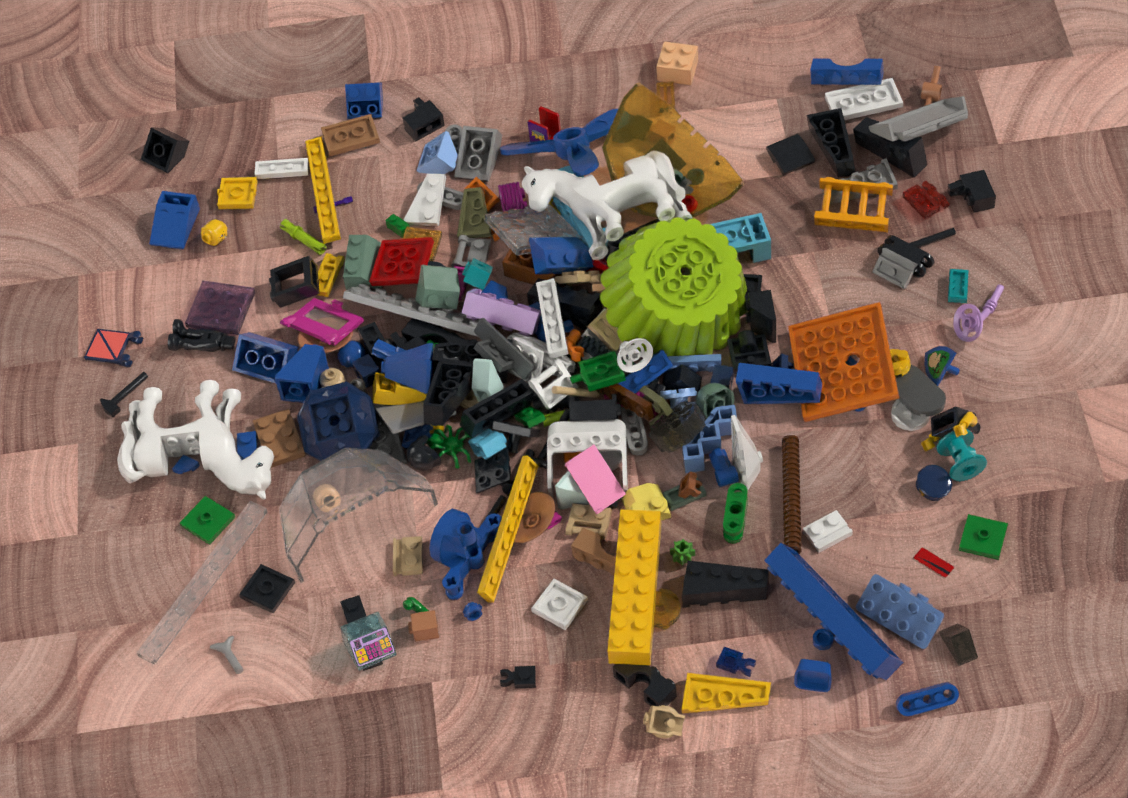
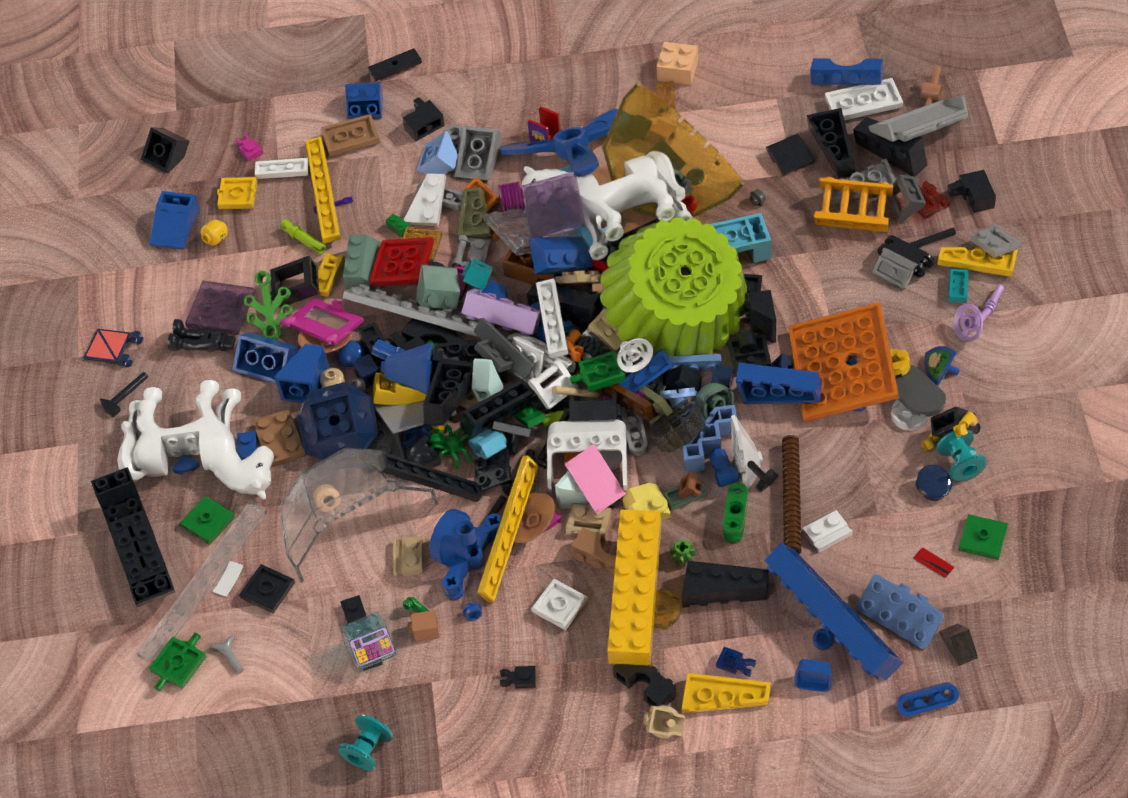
none -> black slope [91,467,176,608]
none -> green plate [149,632,207,692]
none -> white sticker [213,561,243,596]
none -> dark pink plate [236,133,264,162]
none -> bright green plant [244,271,293,340]
none -> teal hose [338,715,393,771]
none -> black tile [368,48,422,82]
none -> black plate [378,452,482,502]
none -> clear purple plate [522,171,586,238]
none -> black piece [747,461,779,492]
none -> dark grey plate [749,189,766,206]
none -> dark grey tile [887,175,926,222]
none -> yellow wing [937,247,1018,277]
none -> light grey plate [971,223,1021,258]

